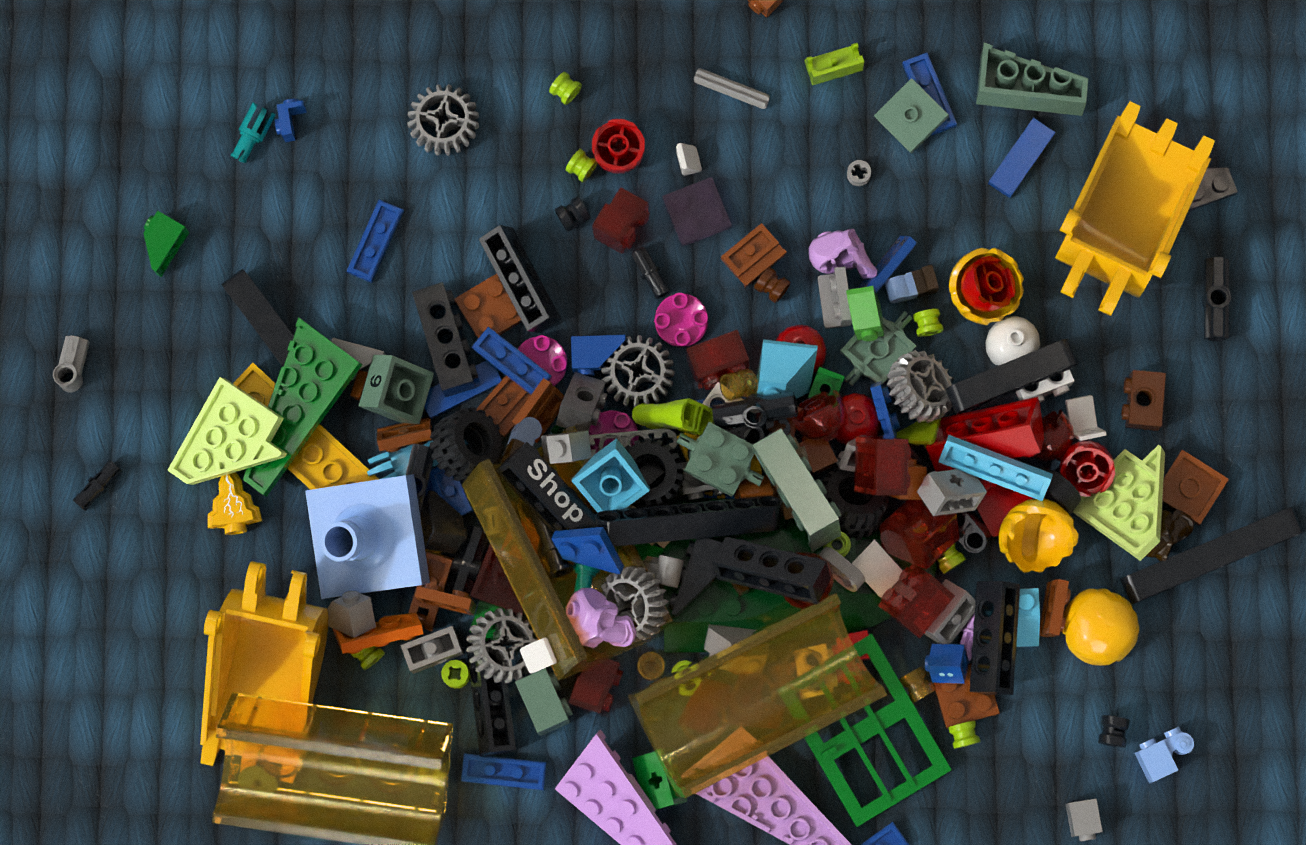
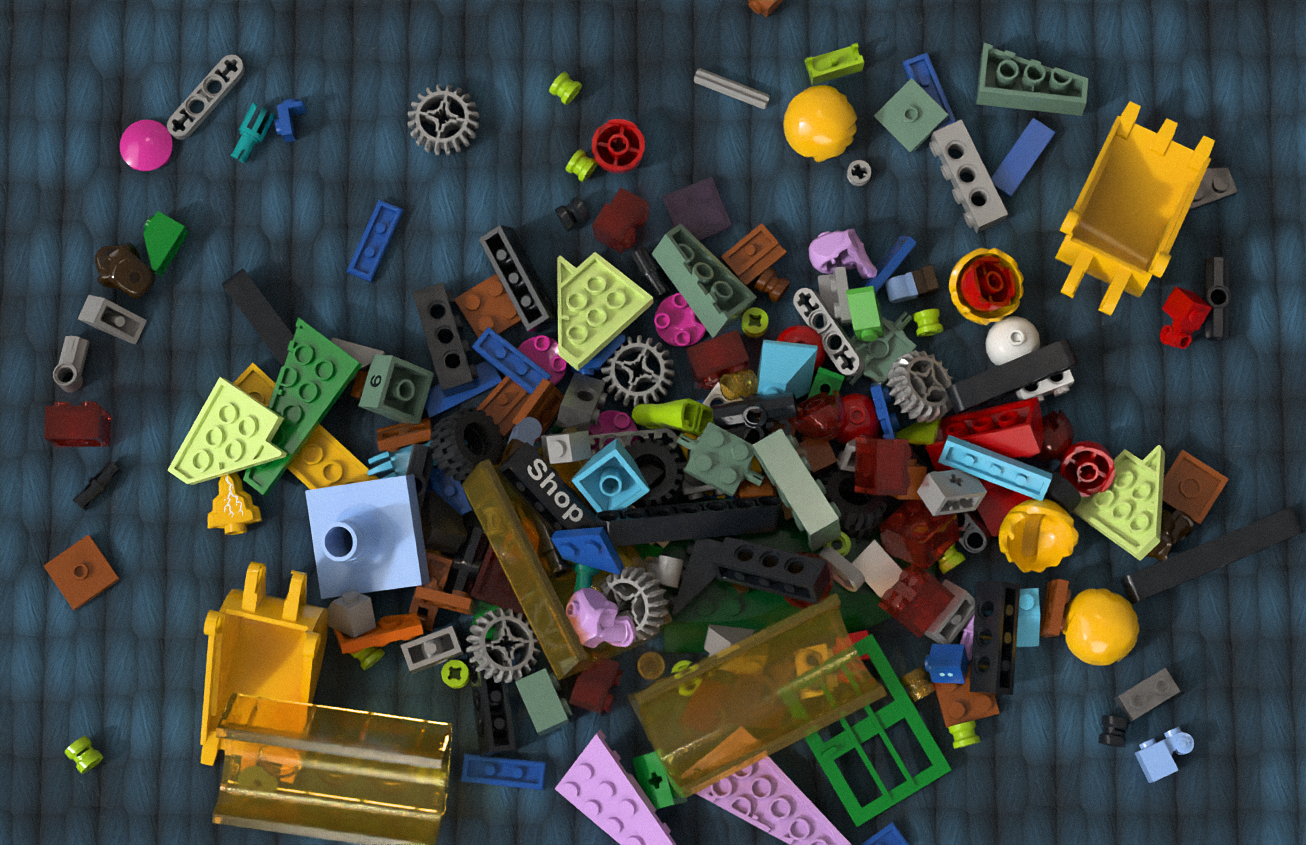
white slope [520,637,557,673] -> none
white slope [676,143,702,176] -> none
white bracket [1065,395,1106,441] -> none
light grey brick [1066,799,1103,841] -> none
reddish brown brick [1121,370,1166,431] -> none
none -> clear red brick [44,401,111,447]
none -> dark orange plate [44,534,120,611]
none -> lime wheel [64,735,103,774]
none -> light grey slope [78,295,147,344]
none -> dark brown head [95,242,155,299]
none -> dark pink dish [120,120,173,171]
none -> light grey beam [167,55,245,140]
none -> yellowish green wing [557,252,653,371]
none -> sand green wedge [652,223,757,338]
none -> lime wheel [741,307,769,338]
none -> yellow piece [783,85,857,162]
none -> light grey beam [793,288,864,377]
none -> light grey brick [929,119,1008,233]
none -> flat silver brick [1114,668,1180,722]
none -> red brick [1160,286,1212,349]

